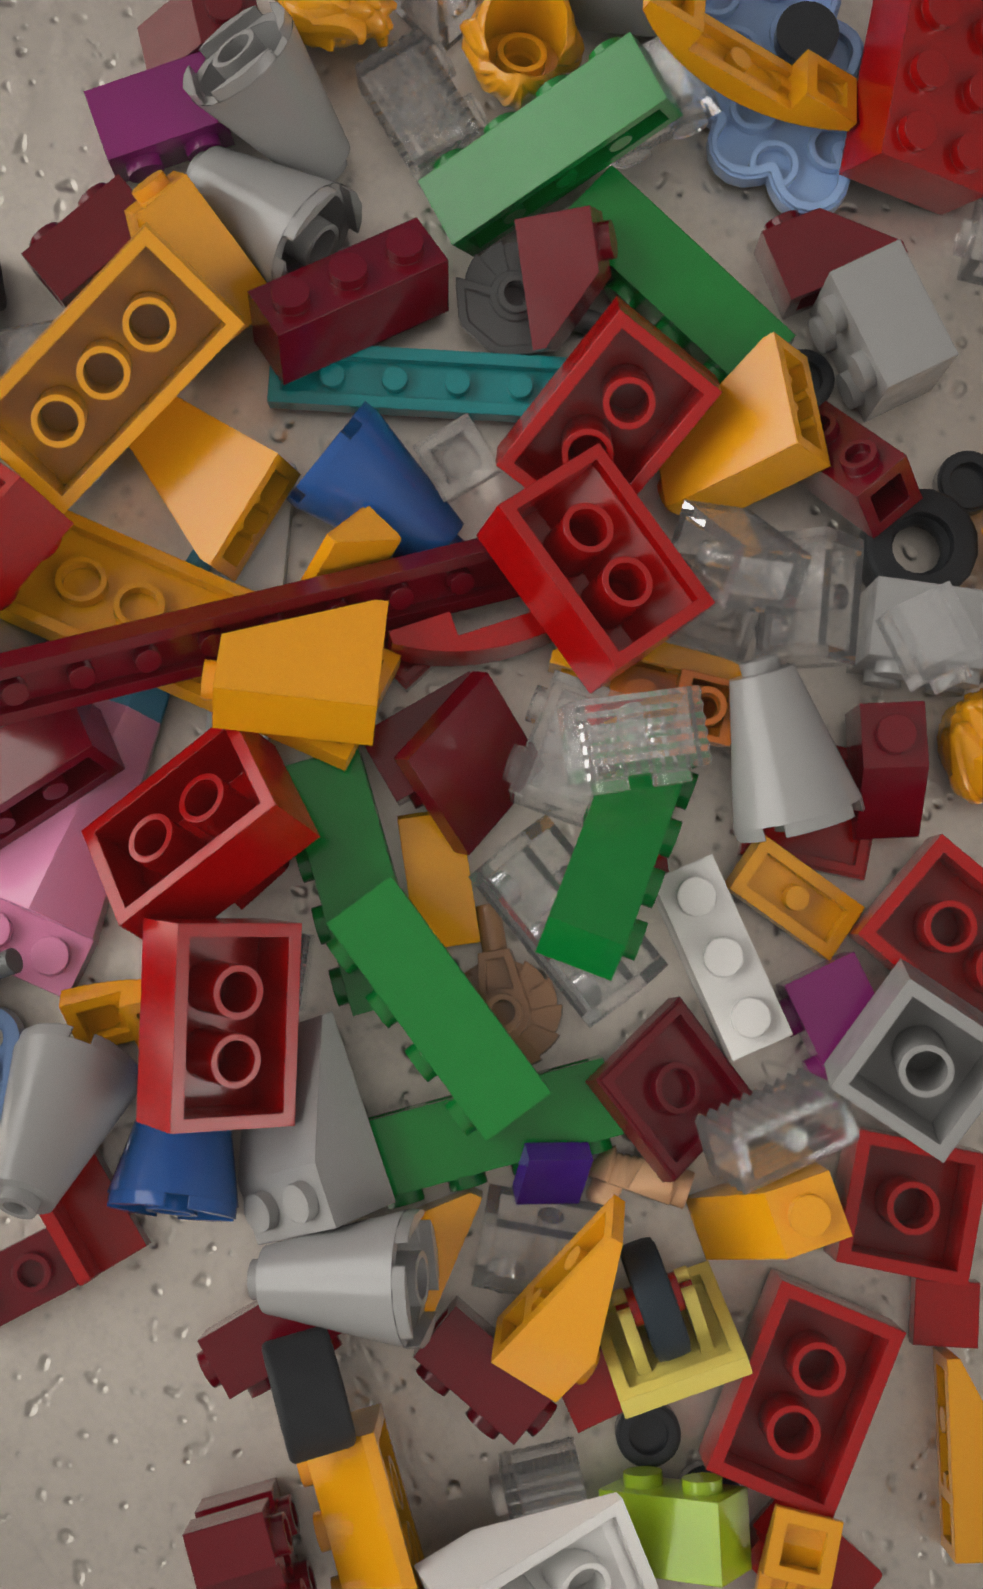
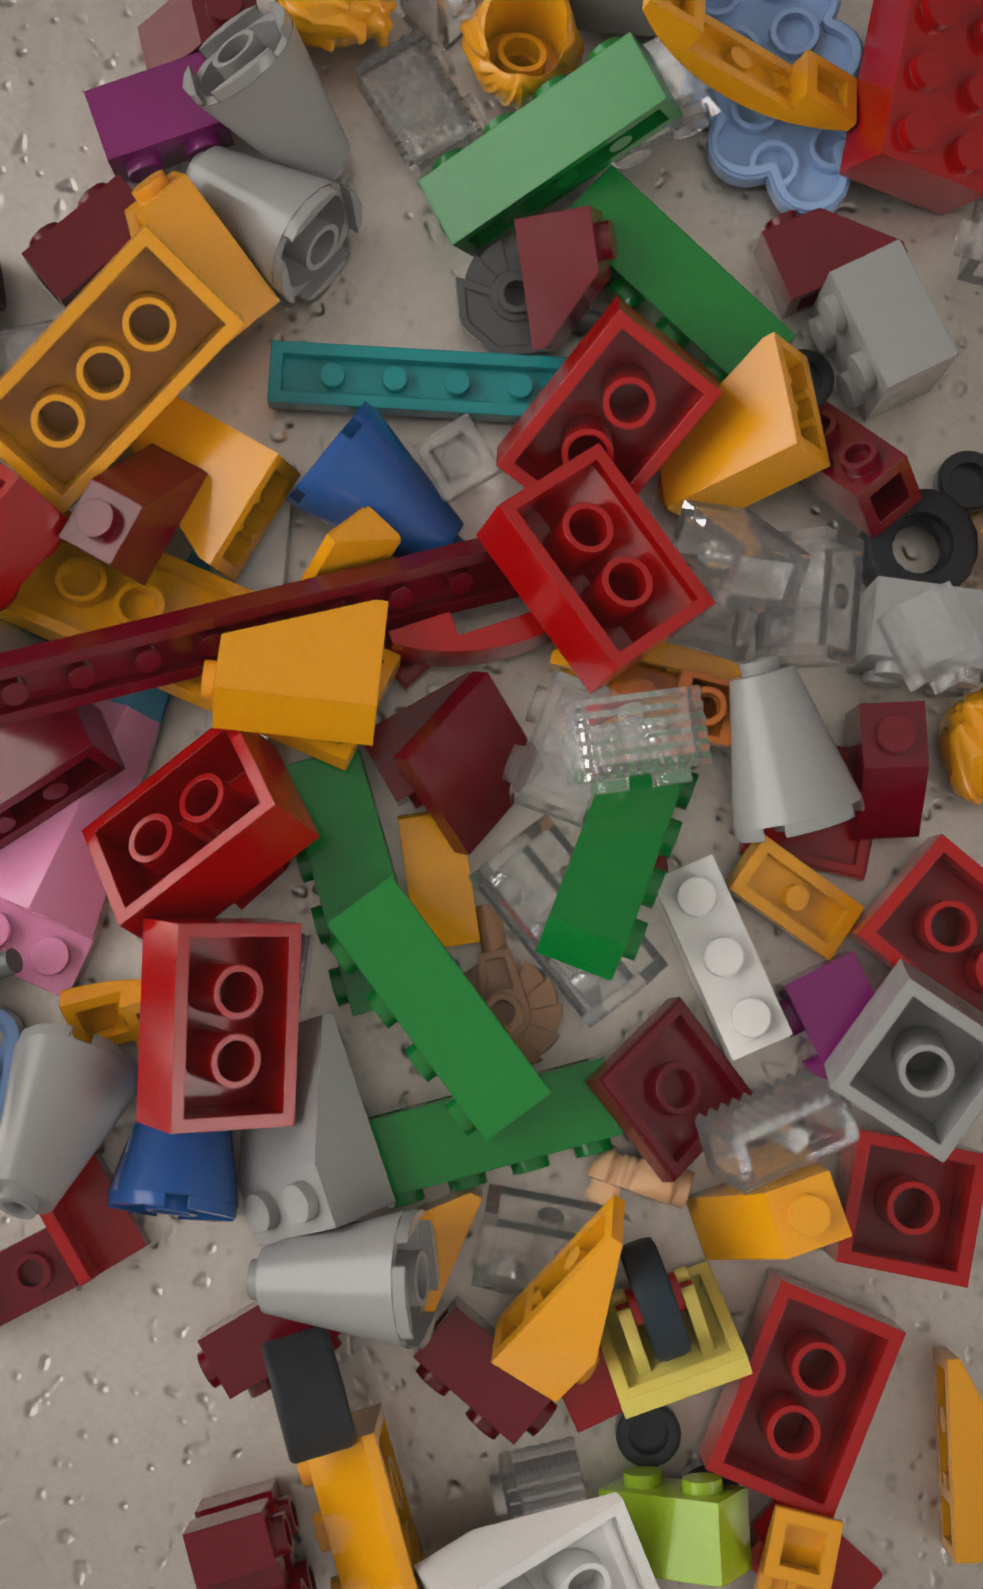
dark red brick [247,217,449,385] -> none
dark purple tile [512,1142,593,1205] -> none
black tile [774,1,839,65] -> none
red tile [909,1277,980,1349] -> none
none -> dark red slope [59,443,208,586]

